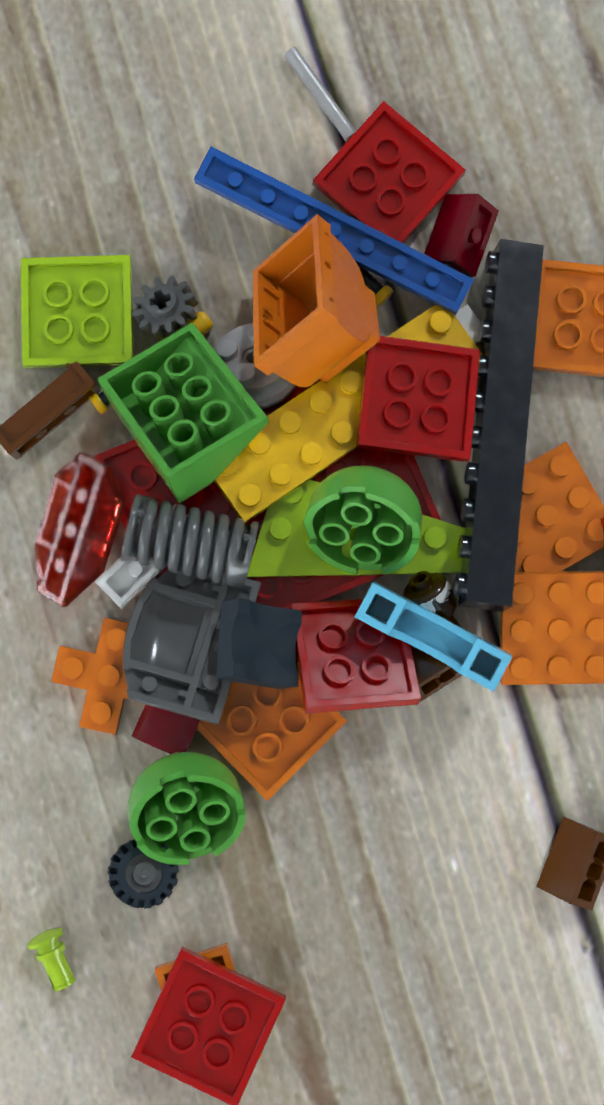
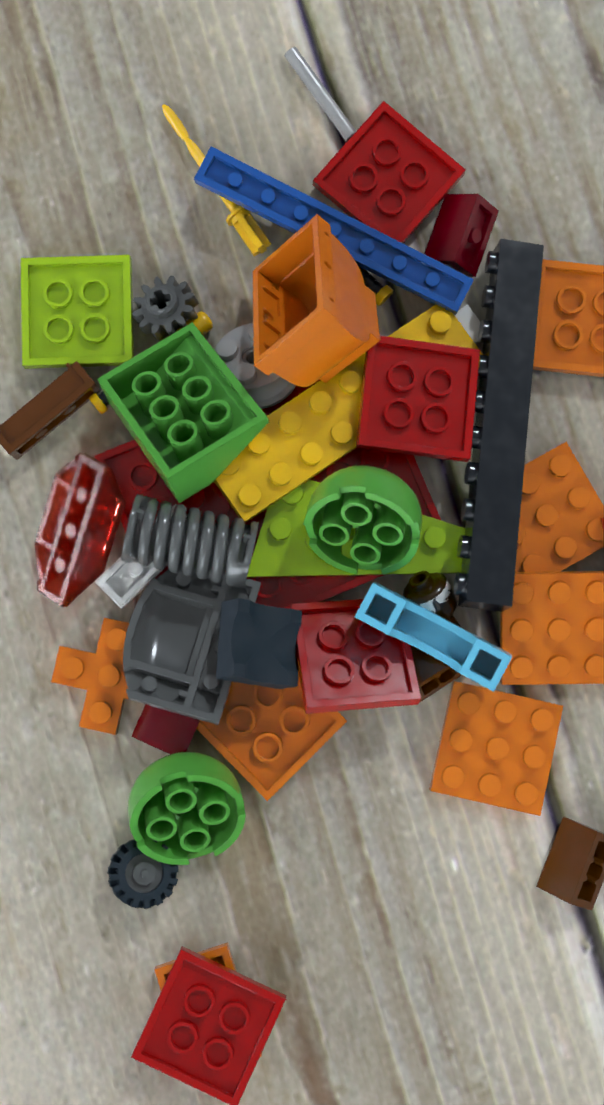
lime pin [27,927,76,991] -> none
none -> yellow piece [162,104,271,256]
none -> orange plate [429,681,563,816]

